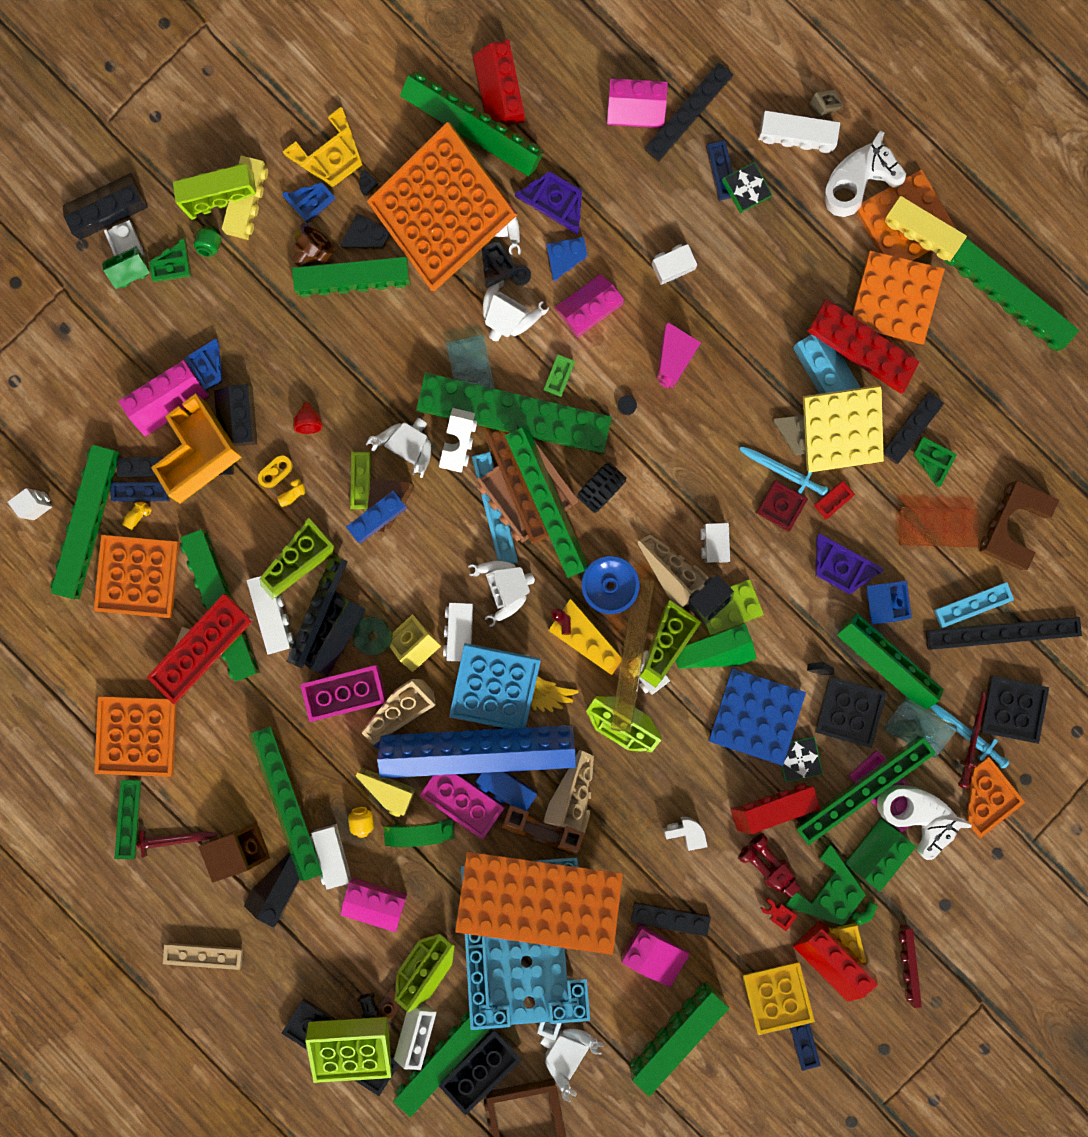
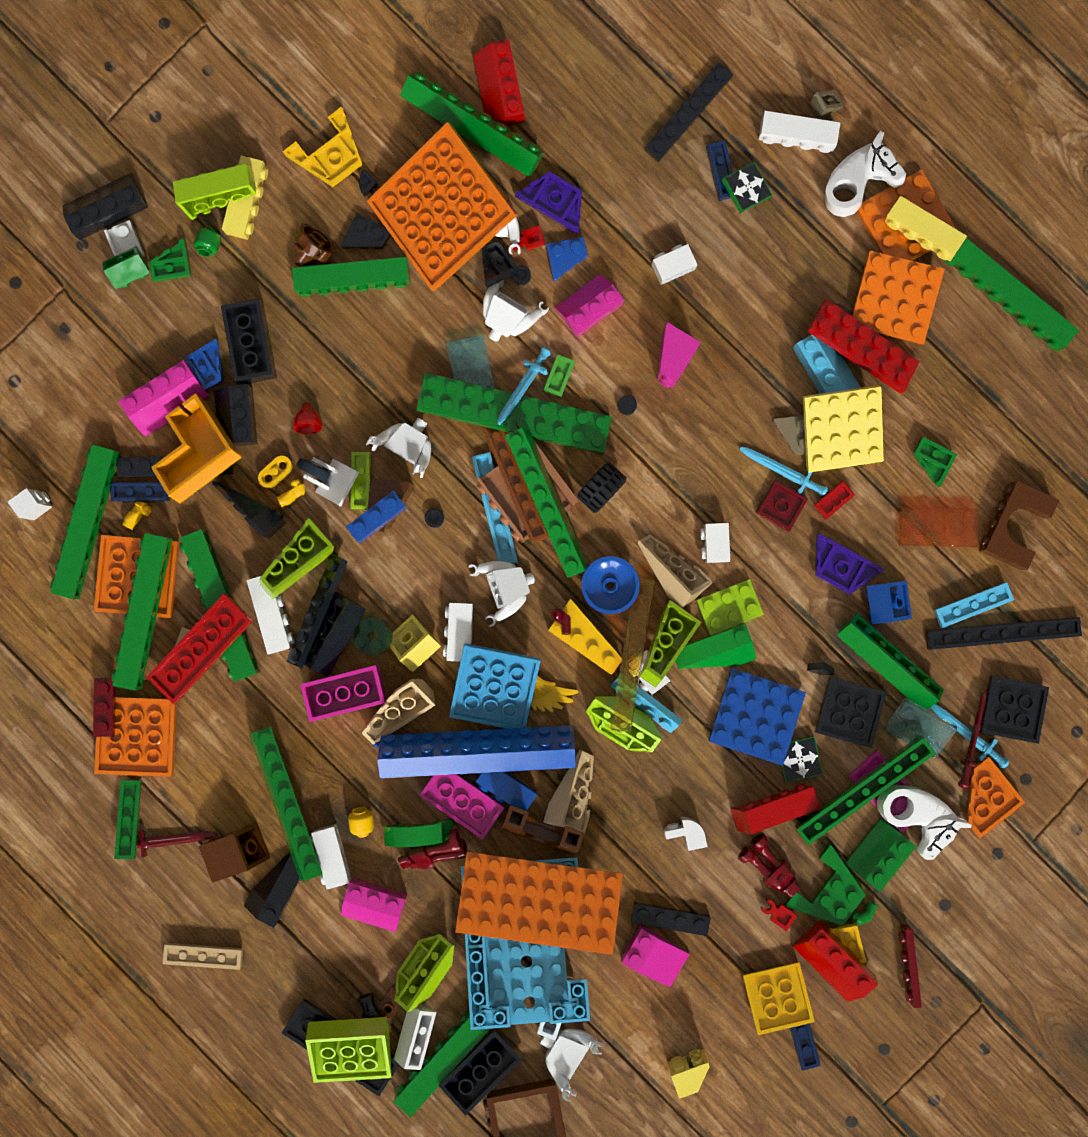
blue wing [282,183,335,223] -> none
light yellow slope [356,768,416,817] -> none
white arch [439,408,477,473] -> none
slope [607,78,668,128] -> none
green brick [629,981,729,1097] -> none
black brick [689,575,734,625] -> none
black plate [883,392,944,464] -> none
none -> dark red plate [93,678,116,737]
none -> green brick [112,533,173,691]
none -> black wedge [212,481,286,538]
none -> black brick [221,299,277,385]
none -> white plate [296,457,359,506]
none -> dark red piece [398,828,468,869]
none -> black tile [425,508,444,528]
none -> medium azure sword [497,347,551,425]
none -> red plate [513,225,546,252]
none -> medium azure plate [610,673,682,733]
none -> light yellow slope [667,1049,710,1099]

